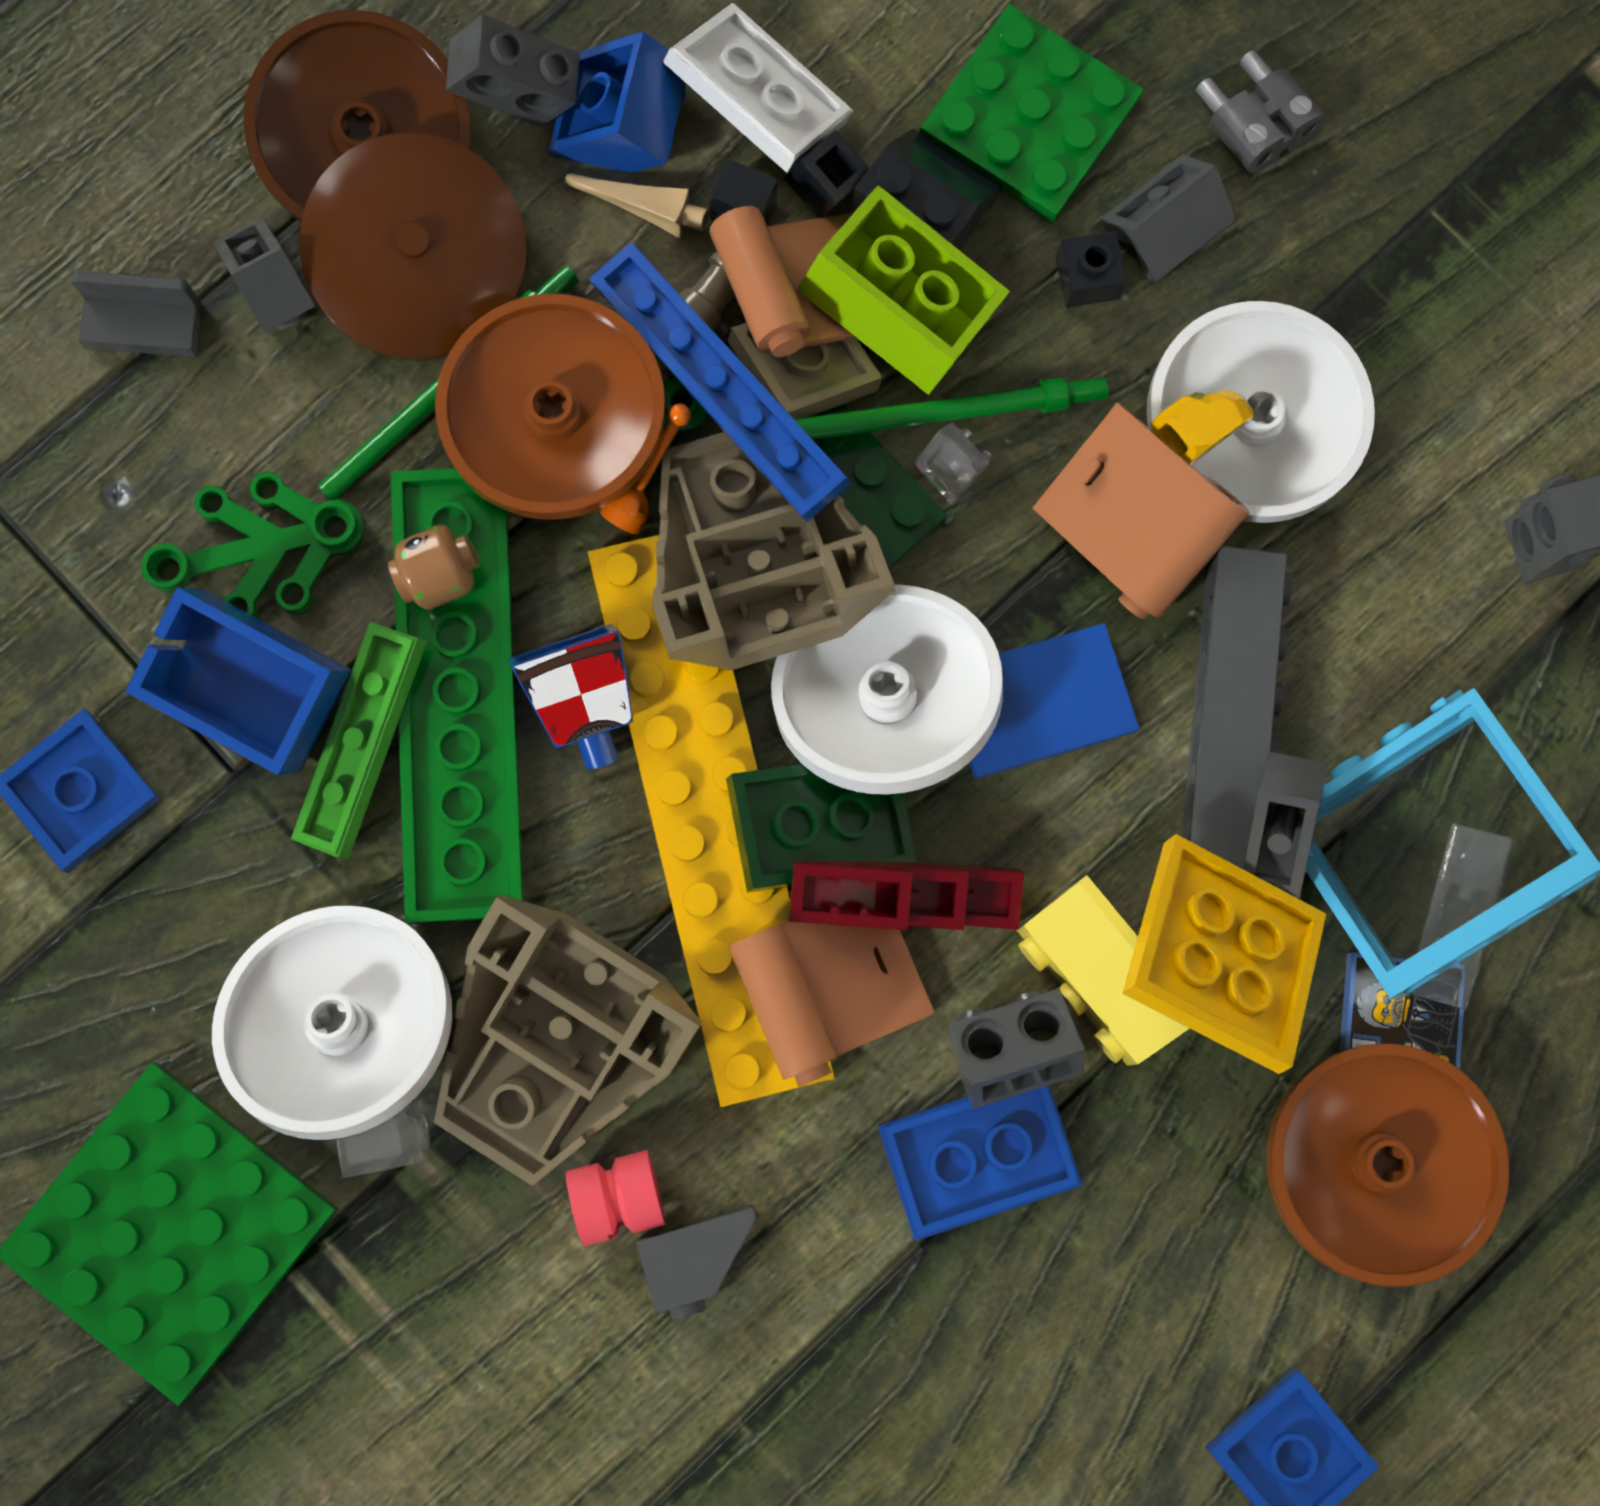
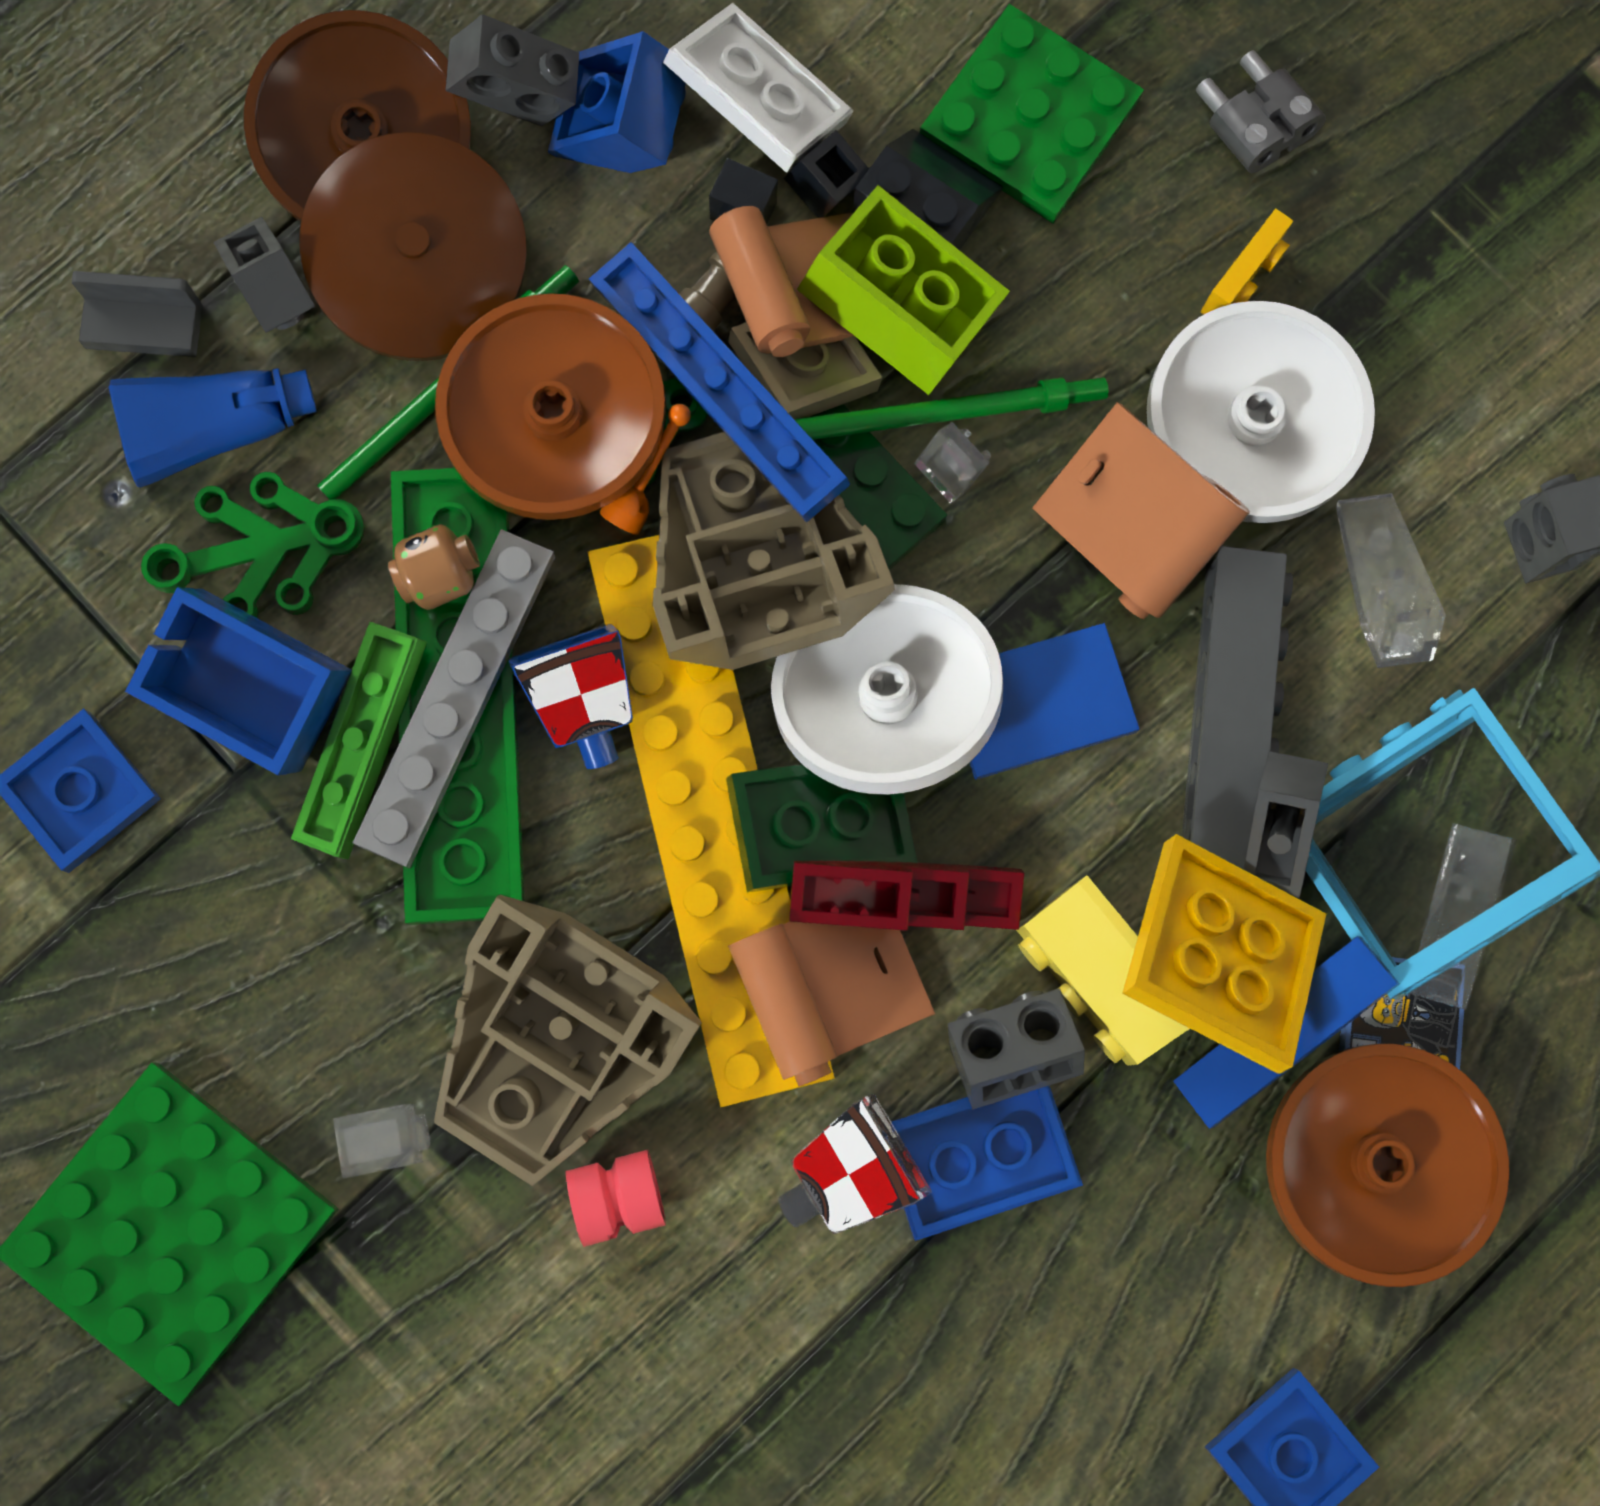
white dish [212,906,452,1140] -> none
tan piece [565,173,709,239] -> none
dark grey slope [636,1204,756,1320] -> none
black plate [1055,231,1127,308] -> none
dark grey panel [1101,155,1235,282] -> none
yellow rock [1150,389,1255,465] -> none
none -> blue piece [109,368,317,488]
none -> light grey plate [353,529,555,869]
none -> torso [778,1094,932,1234]
none -> blue tile [1173,936,1400,1129]
none -> yellow plate [1200,208,1293,314]
none -> clear slope [1336,493,1446,668]

